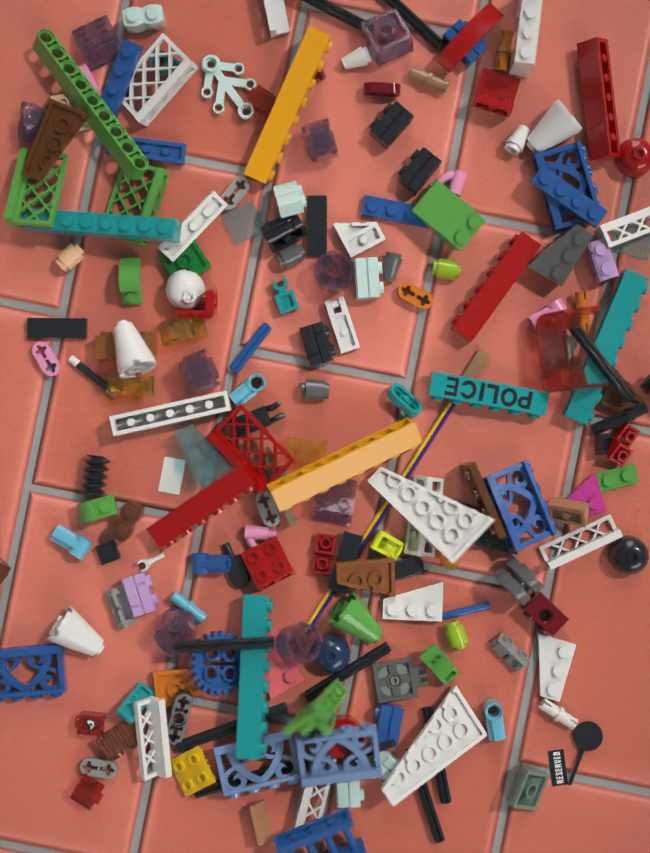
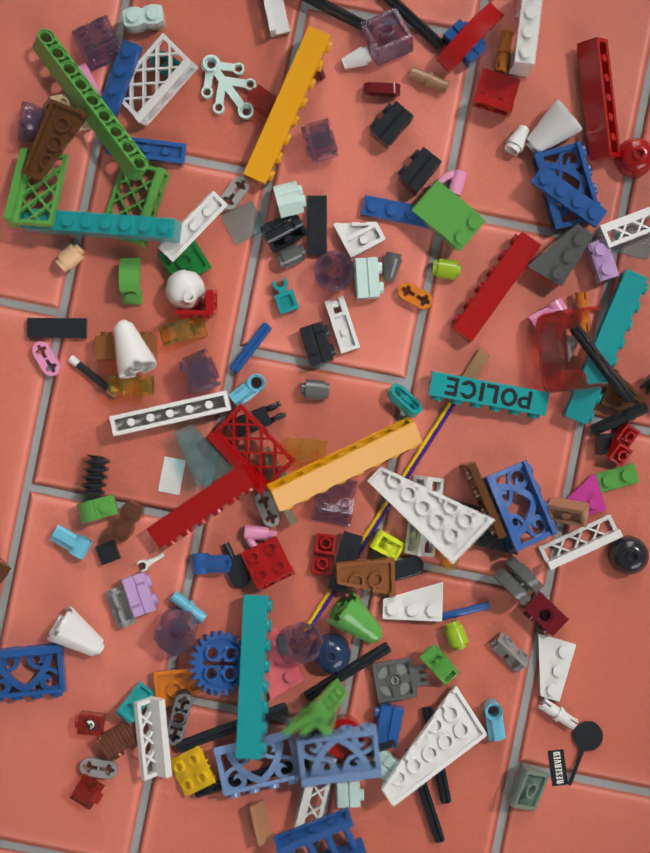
black axle [174,636,275,653] -> none

